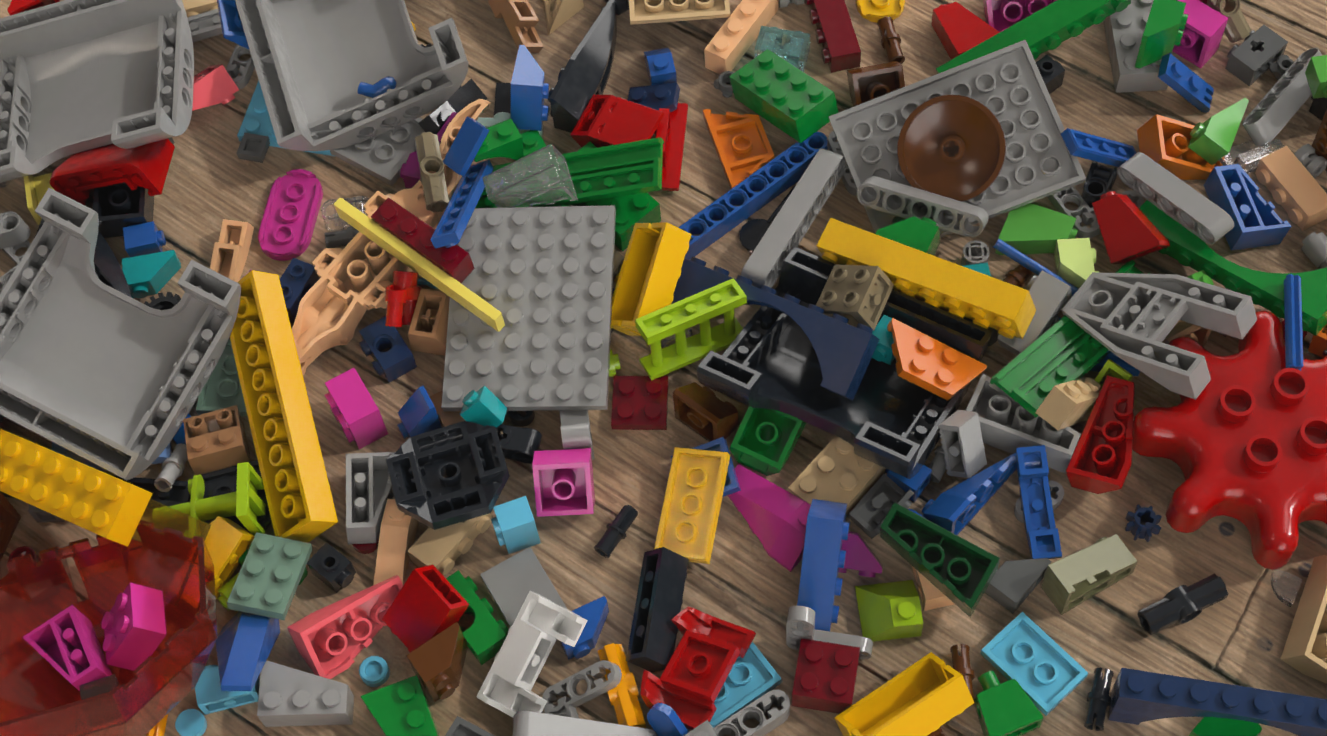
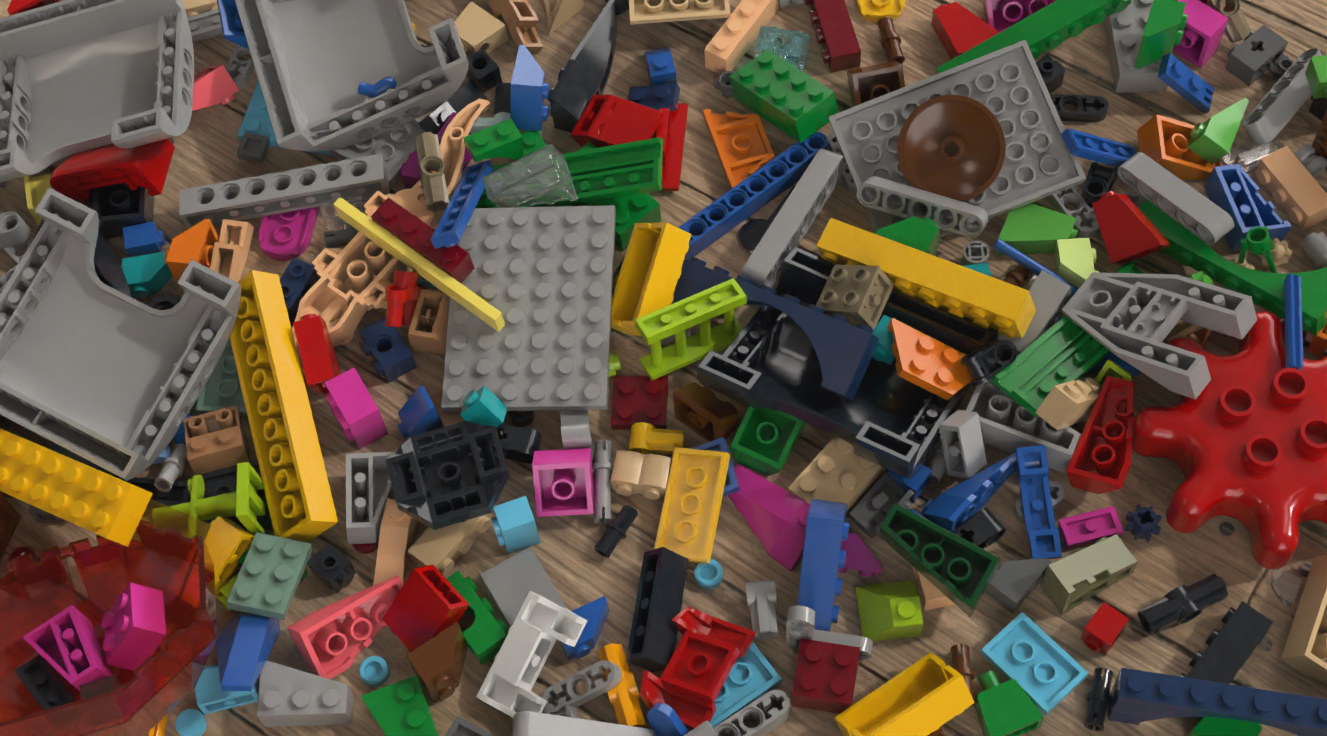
blue tile [443,116,490,176] -> none
none -> black plate [14,655,83,730]
none -> orange slope [165,219,219,289]
none -> light grey brick [179,154,390,230]
none -> red slope [293,314,341,395]
none -> tan torso [455,1,508,55]
none -> black brick [466,48,502,93]
none -> light grey pin [592,439,614,524]
none -> tan brick [610,450,672,500]
none -> yellow piece [628,422,685,455]
none -> medium azure tile [694,559,723,589]
none -> light grey piece [745,580,778,640]
none -> black piece [954,508,1006,549]
none -> black piece [960,340,1017,386]
none -> black beam [1050,94,1109,122]
none -> dark pink plate [1058,506,1124,550]
none -> red brick [1080,602,1129,656]
none -> black brick [1179,601,1273,720]
none -> green plant [1229,226,1292,273]

